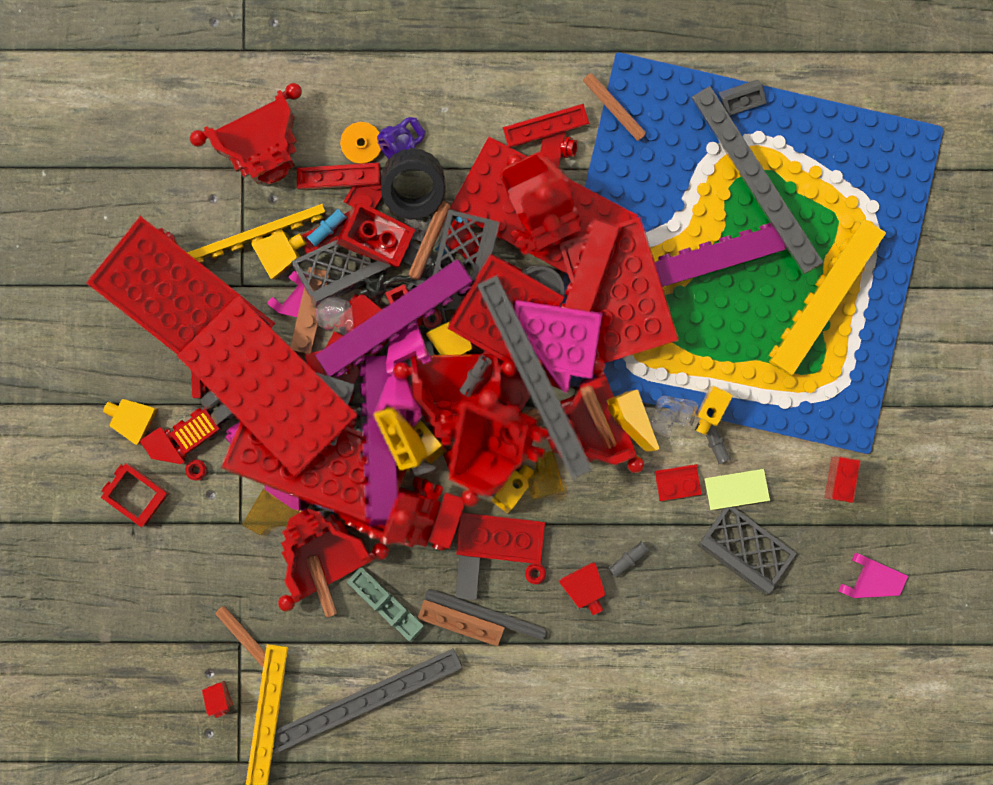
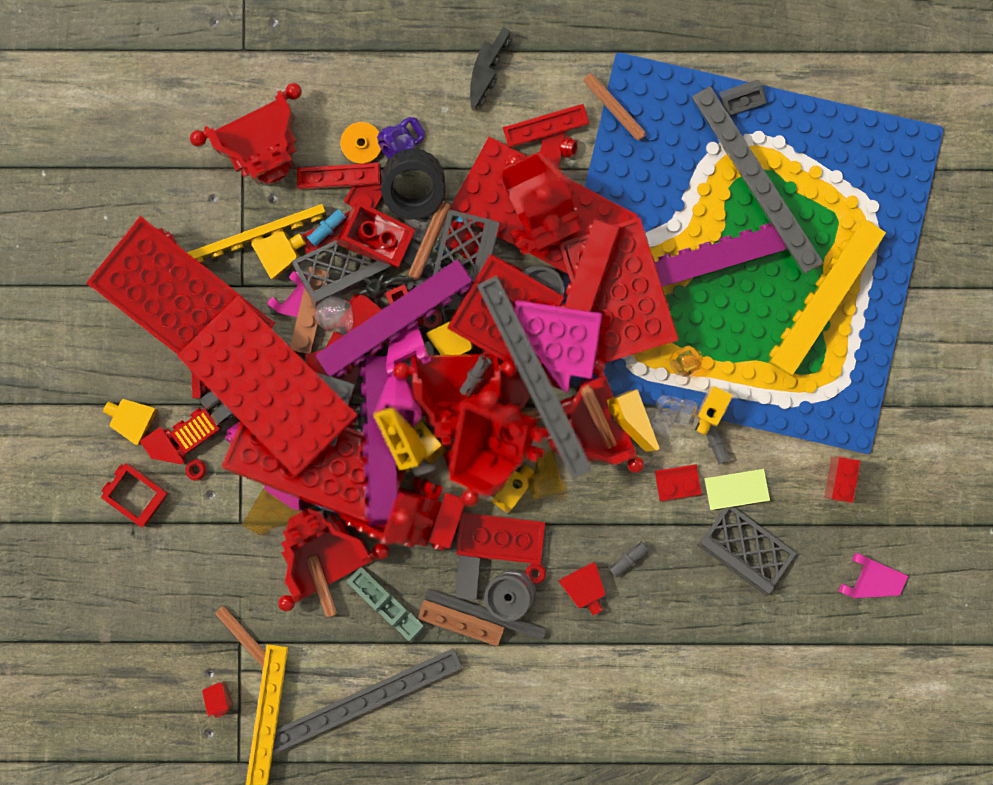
none -> pearl dark grey slope [470,27,512,111]
none -> dark grey wheel [484,569,536,622]
none -> clear yellow head [670,346,703,377]

